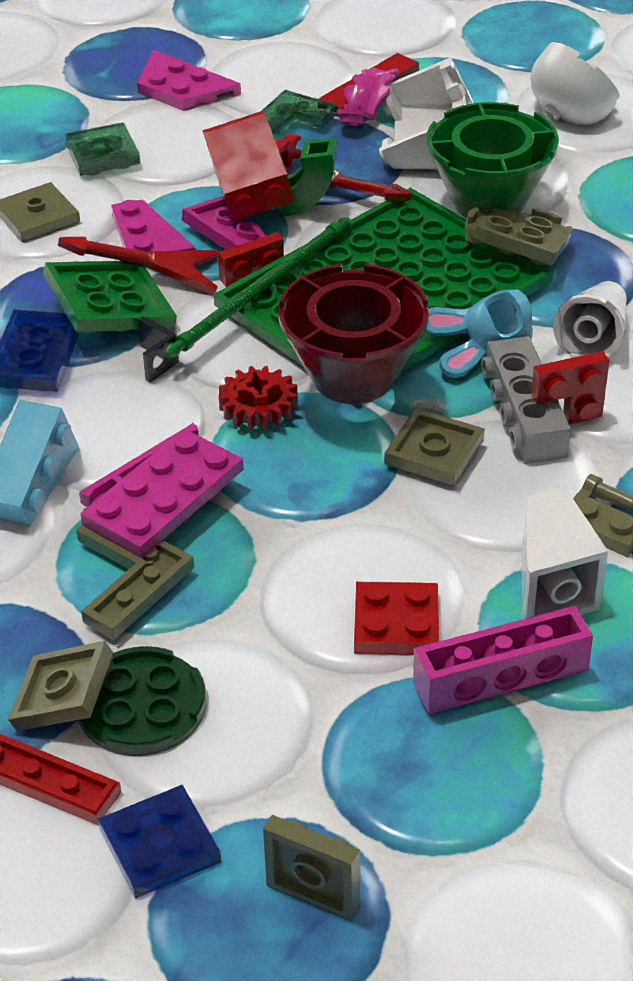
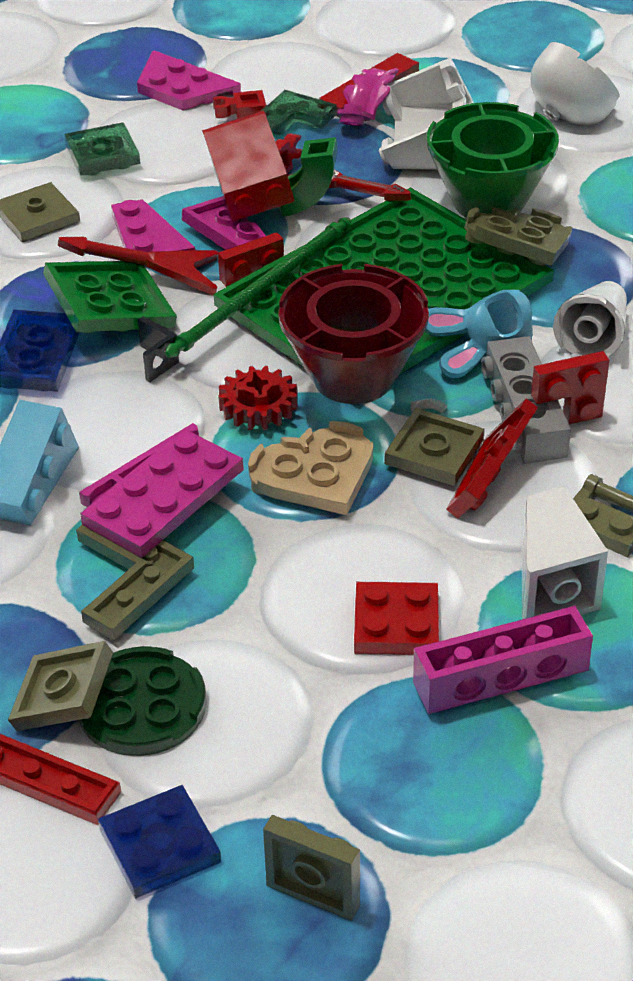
none -> red plate [213,90,267,119]
none -> tan plate [248,421,373,515]
none -> red wing [446,398,538,519]

